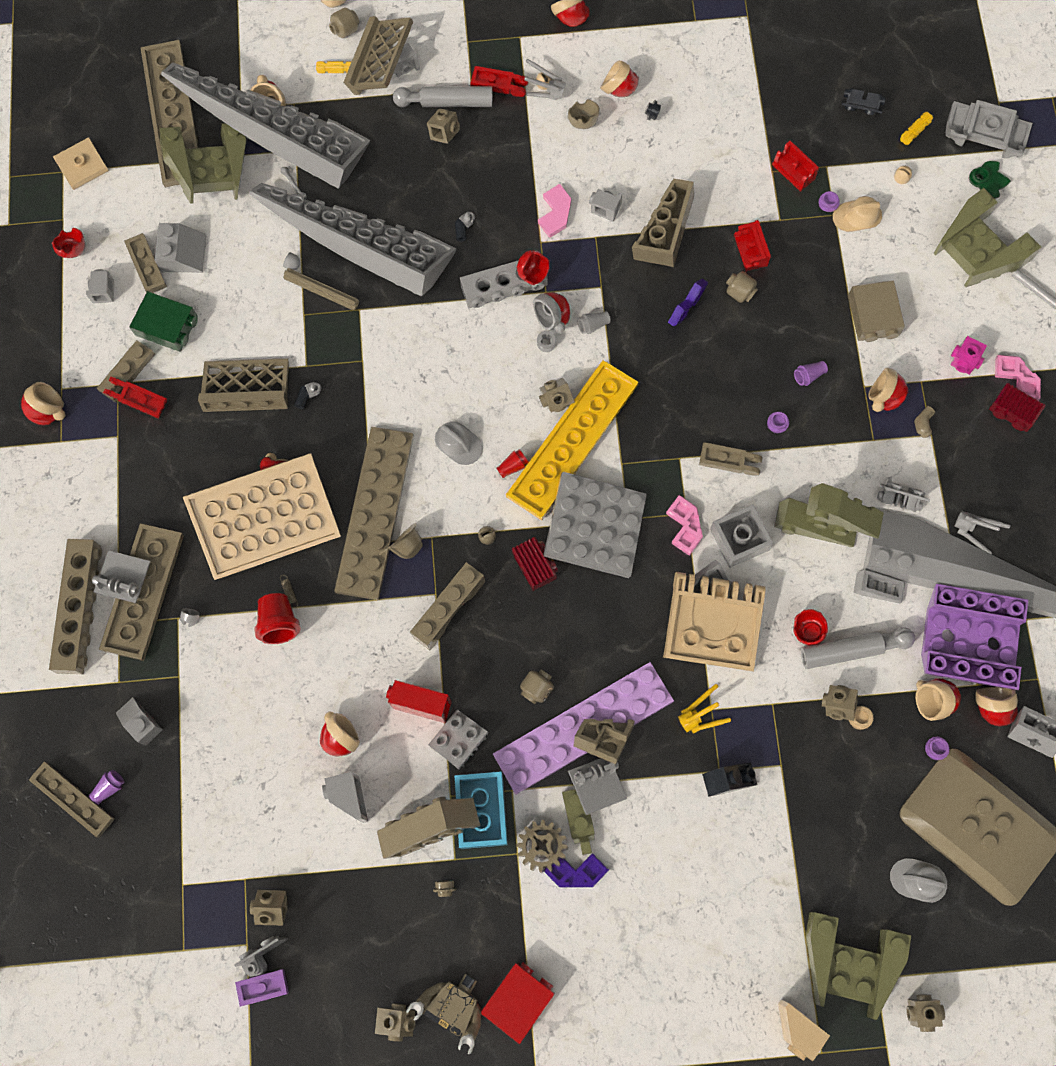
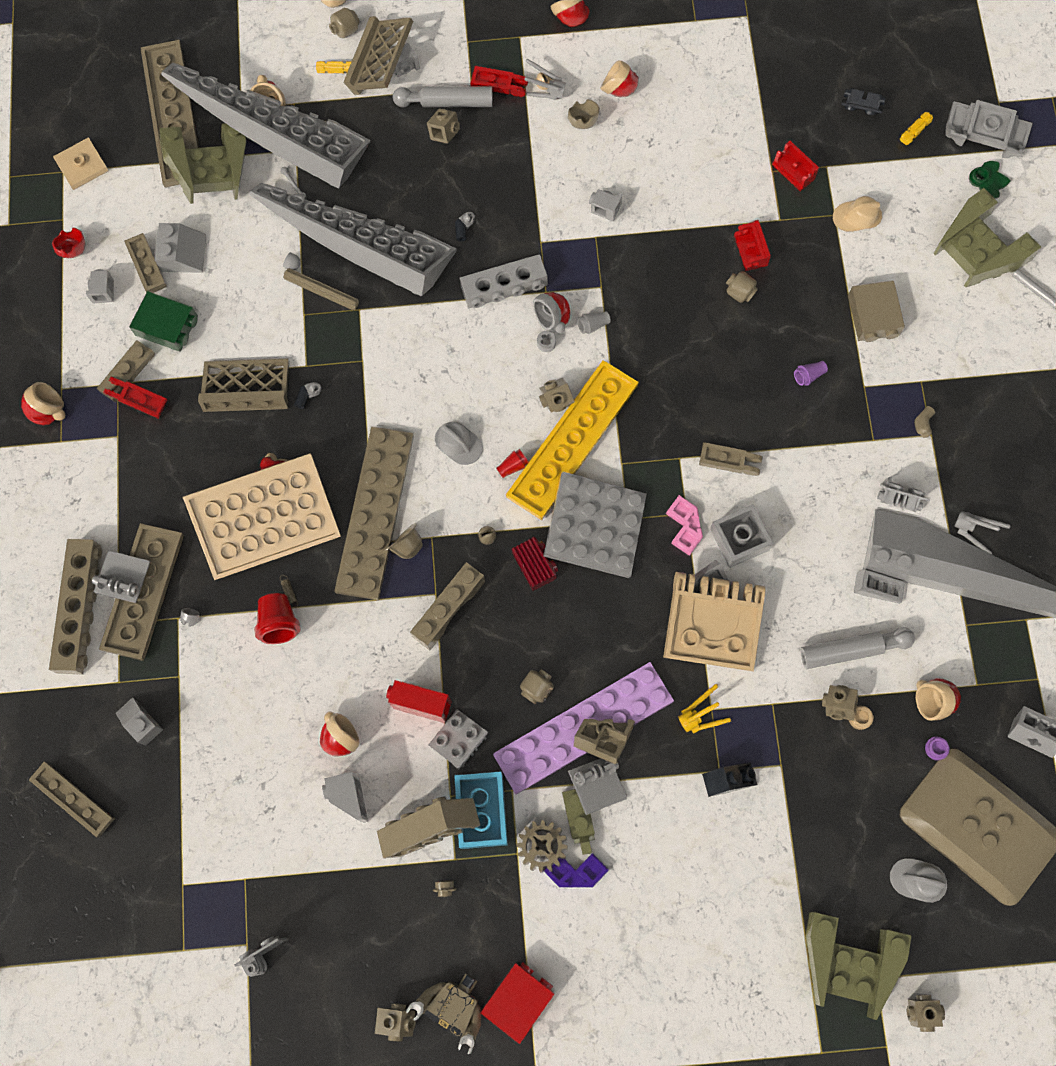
medium lavender cone [89,770,124,804] -> none
medium lavender plate [235,969,289,1007] -> none
dark tan brick [250,890,288,926] -> none
red hair [516,250,549,285] -> none
bright pink tile [538,184,571,238] -> none
dark tan wedge [632,178,694,267] -> none
black plate [645,100,661,121] -> none
dark purple tile [668,279,708,326] -> none
medium lavender plate [767,412,789,433] -> none
olive wedge [774,483,884,547] -> none
tan slope [778,1000,830,1061] -> none
red hair [793,609,828,646] -> none
medium lavender plate [818,191,840,212] -> none
tan piece [868,368,908,412] -> none
tan hinge [894,166,912,184] -> none
medium lavender slope [921,584,1028,690] -> none
dark pink brick [950,336,987,375] -> none
tan piece [976,687,1018,726] -> none
dark red brick [989,383,1045,432] -> none
bright pink tile [995,355,1041,401] -> none

